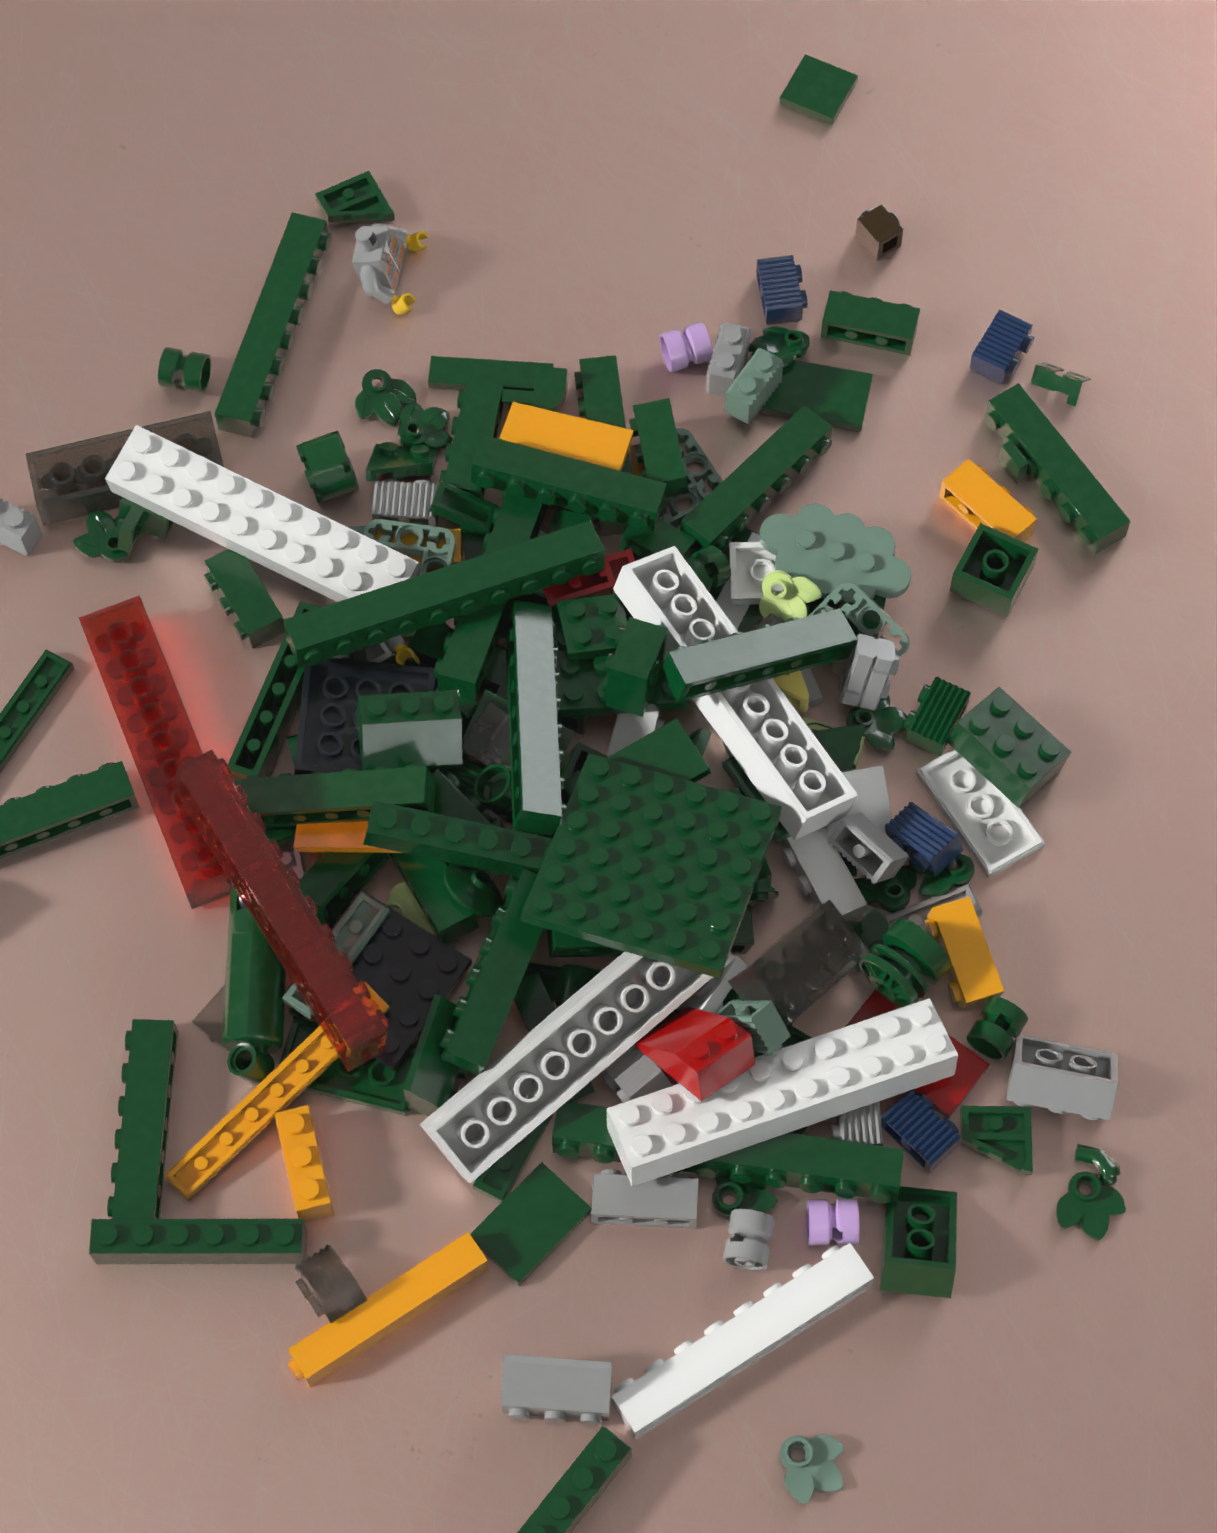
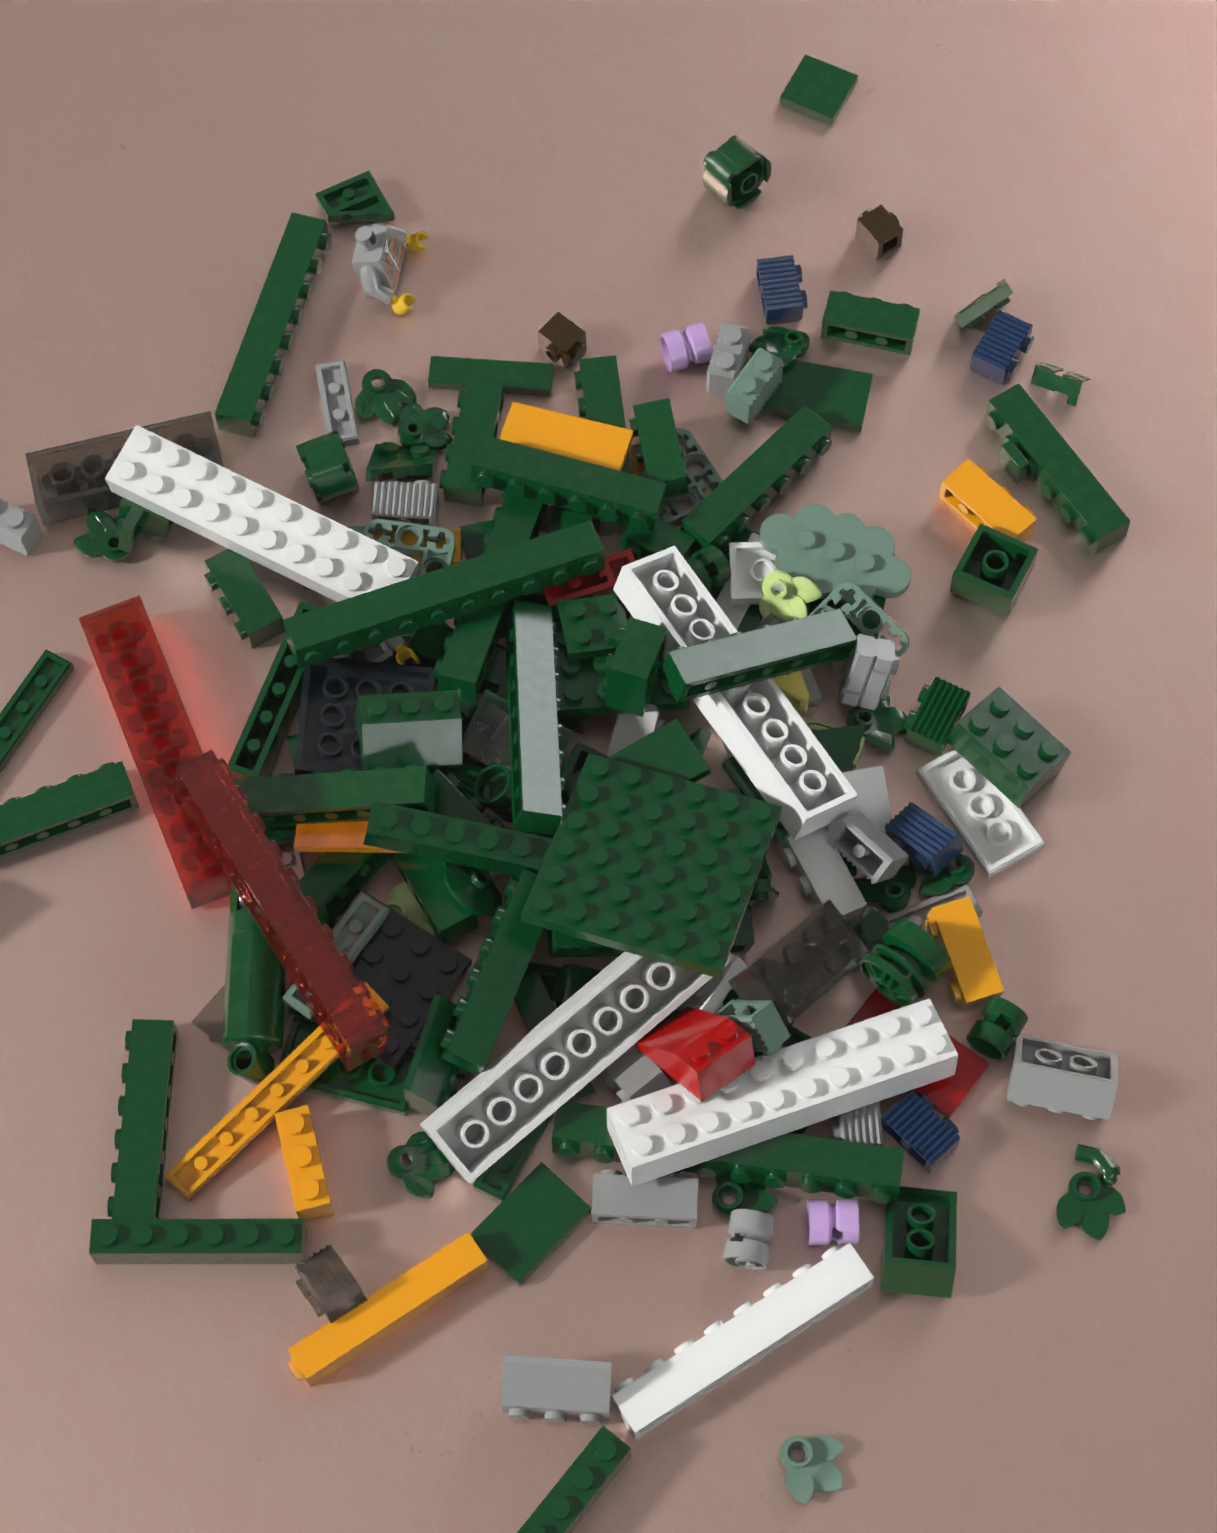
dark green wheel [158,347,211,394] -> none
dark green tile [429,481,498,535] -> none
dark green brick [502,366,569,412] -> none
dark green wing [960,1105,1033,1175] -> none
none -> light grey tile [315,360,360,446]
none -> dark green plate [386,1131,455,1199]
none -> dark brown brick [538,312,587,368]
none -> dark green brick [703,135,771,209]
none -> dark green wing [954,279,1013,328]

